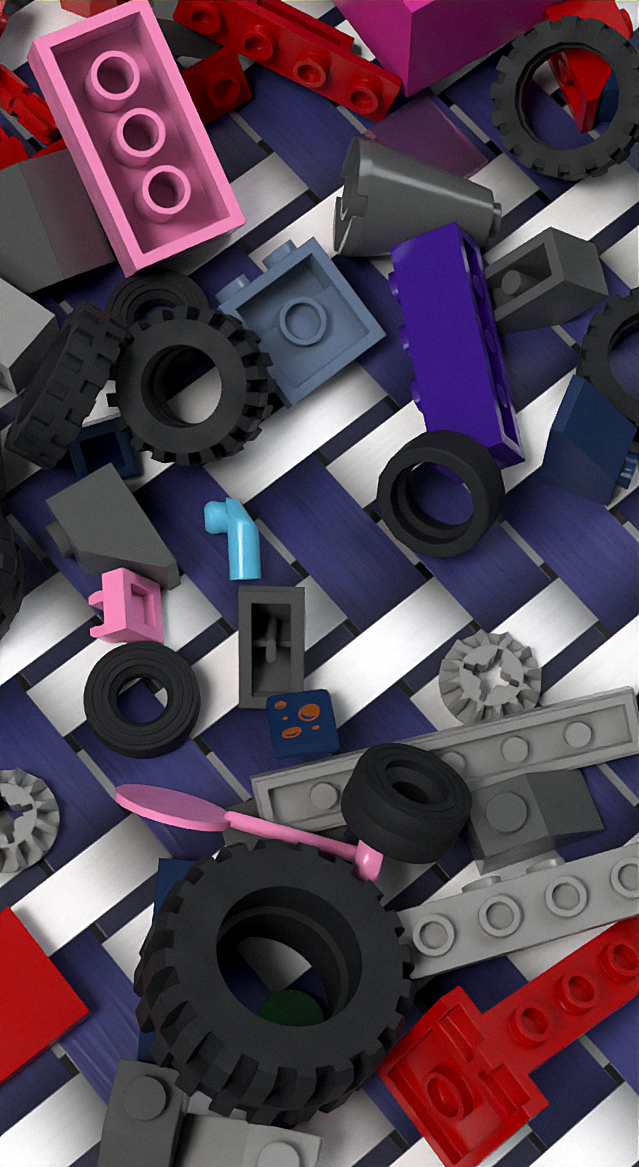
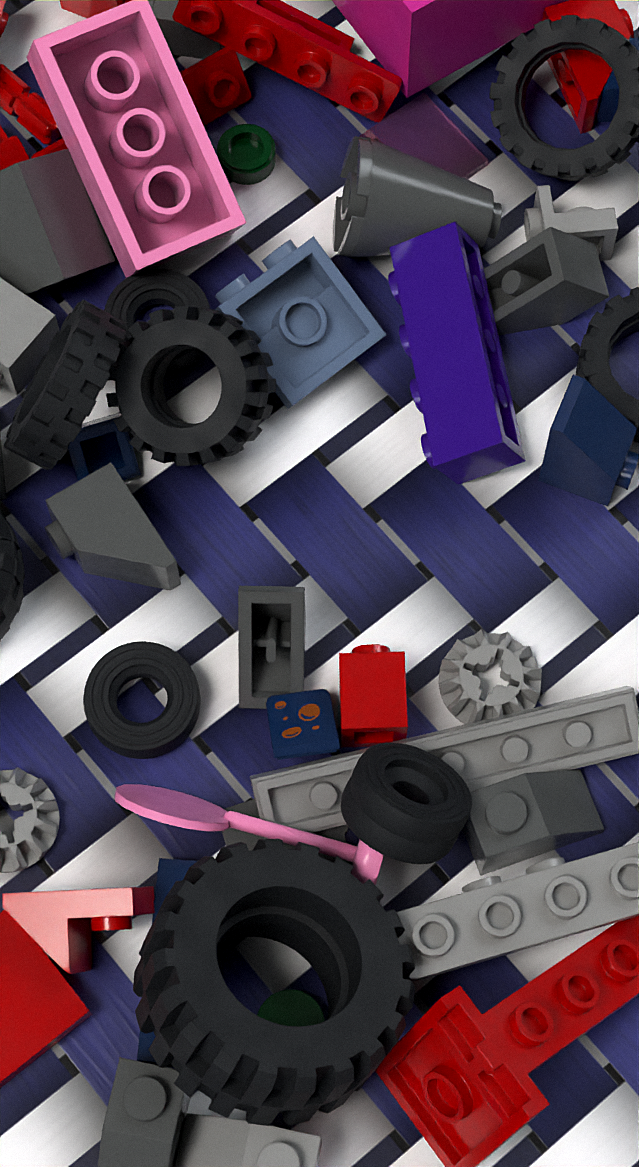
bright pink tile [88,567,164,644] -> none
medium azure arm [204,497,261,580] -> none
black tyre [376,429,505,558] -> none
none -> slope [2,886,155,974]
none -> dark green tile [217,124,276,185]
none -> red brick [339,644,408,747]
none -> light grey bracket [524,185,618,261]

